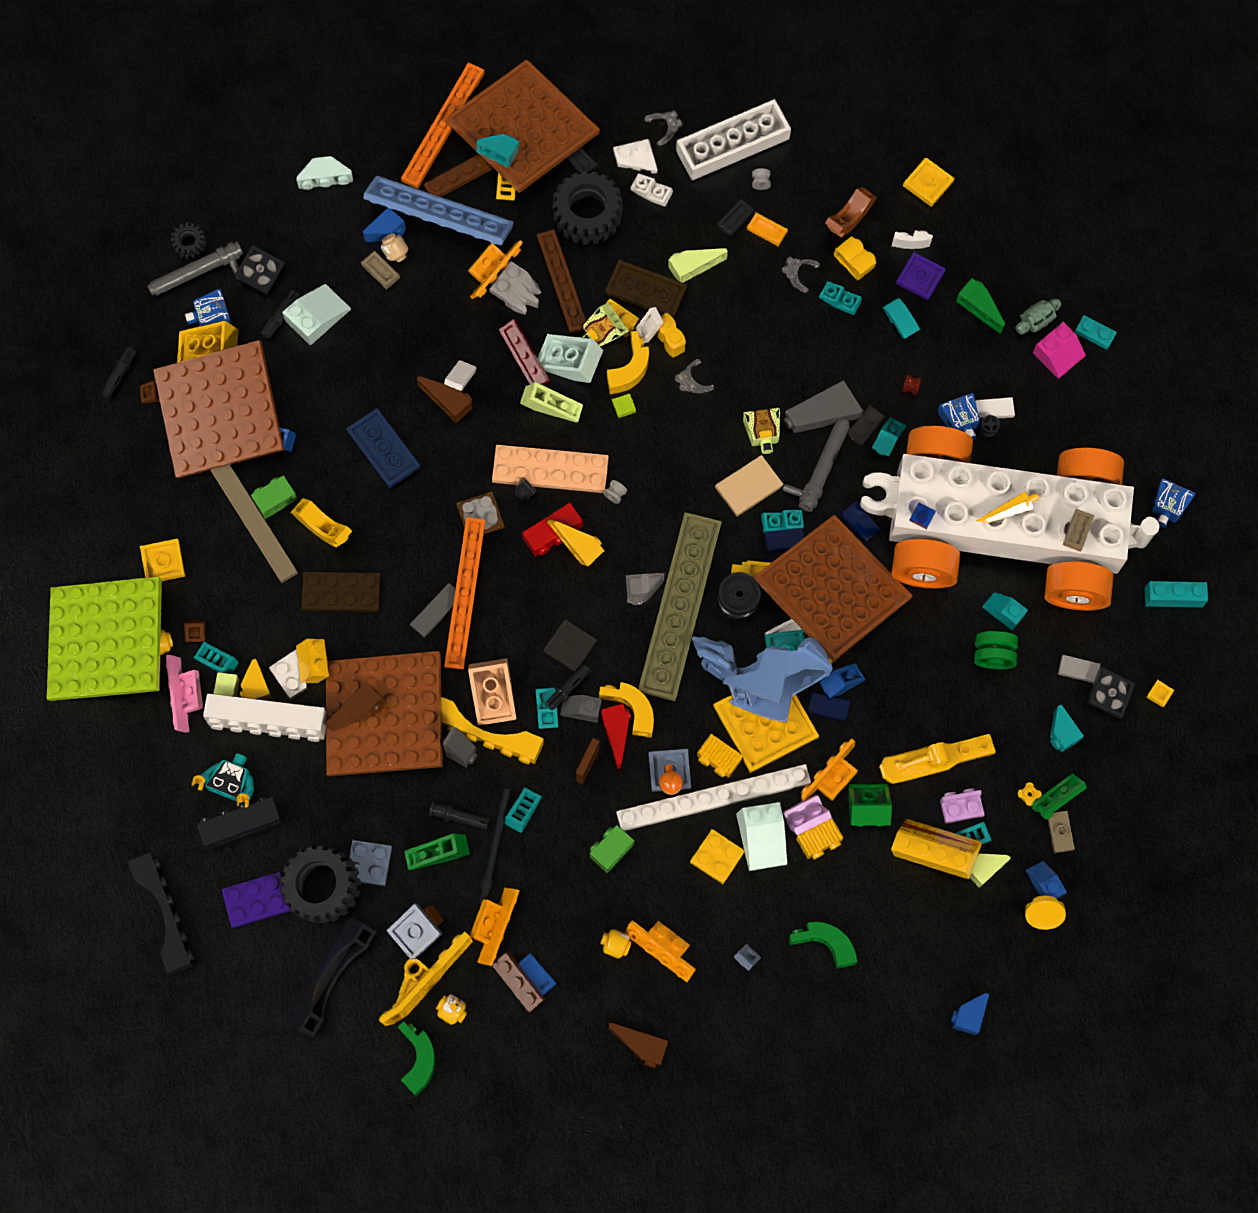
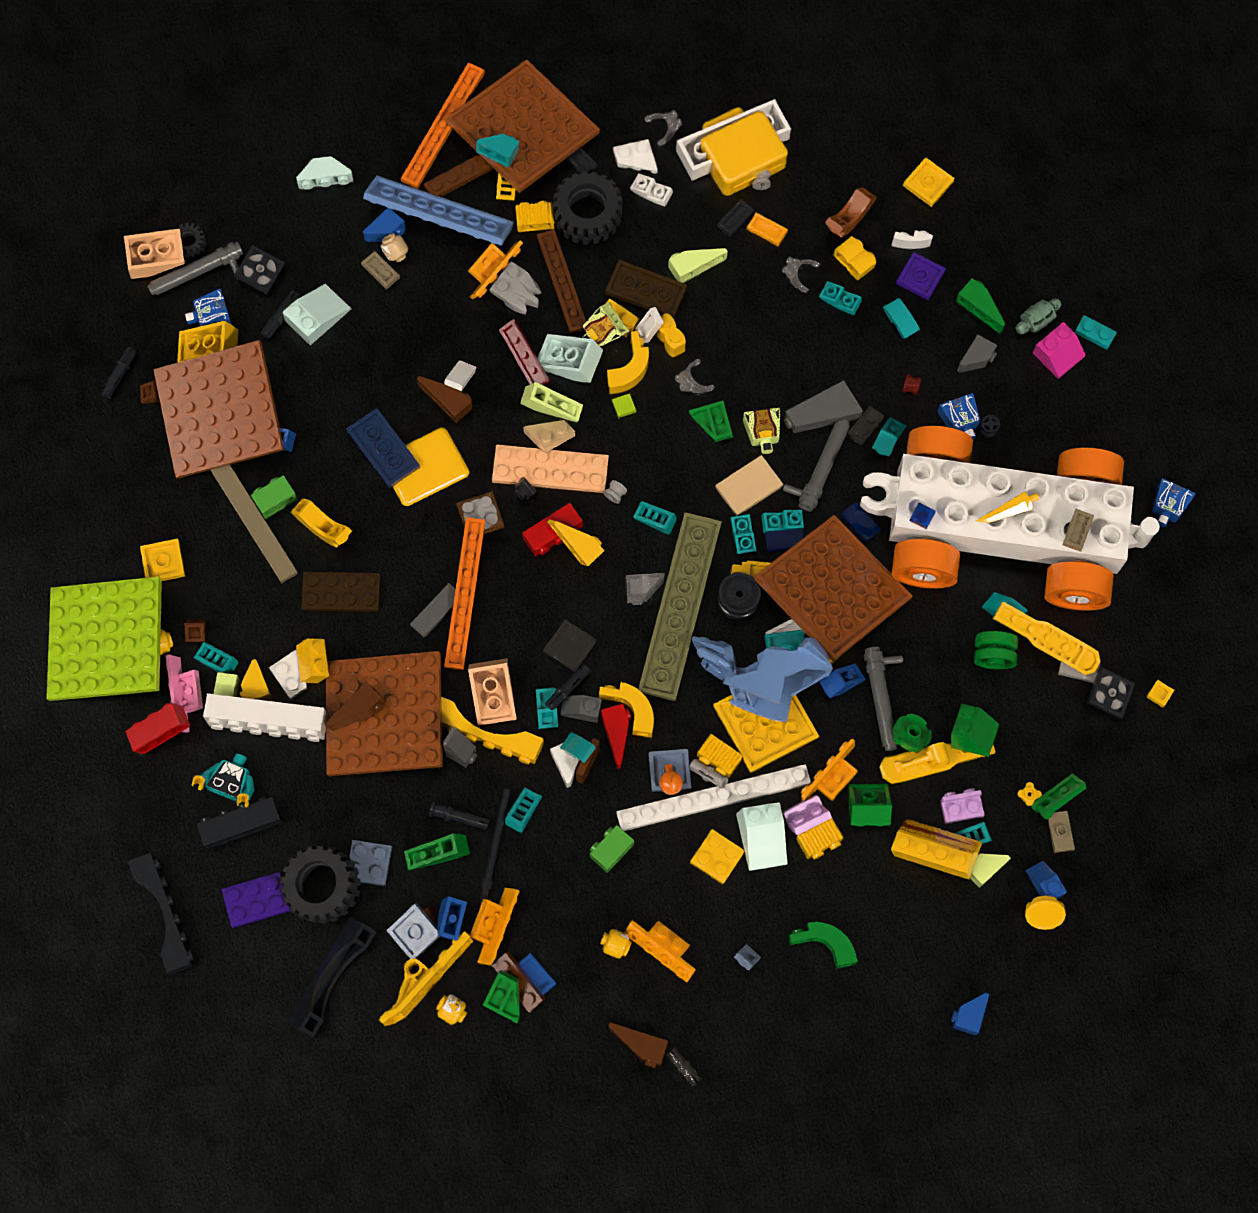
green arch [398,1022,435,1096] -> none
clear blue tile [808,693,850,721] -> none
white tile [975,398,1015,420] -> none
teal slope [1050,705,1084,753] -> none
teal brick [1145,581,1208,607] -> none
none -> light nougat slope [124,229,185,279]
none -> red brick [126,703,190,754]
none -> yellow piece [393,428,469,506]
none -> blue slope [437,896,467,941]
none -> green wing [483,970,520,1023]
none -> yellow brick [516,201,554,232]
none -> tan wing [523,420,575,453]
none -> white slope [550,743,580,788]
none -> teal slope [560,732,596,763]
none -> teal slope [633,501,677,534]
none -> clear smoke pin [666,1047,702,1087]
none -> green wing [689,401,733,442]
none -> light grey pin [689,759,728,789]
none -> yellow piece [700,107,788,195]
none -> teal slope [730,514,756,554]
none -> dark grey cylinder [863,647,903,751]
none -> green plate [893,714,932,753]
none -> green slope [951,704,999,757]
none -> dark grey slope [957,335,997,373]
none -> yellow piece [993,602,1100,675]

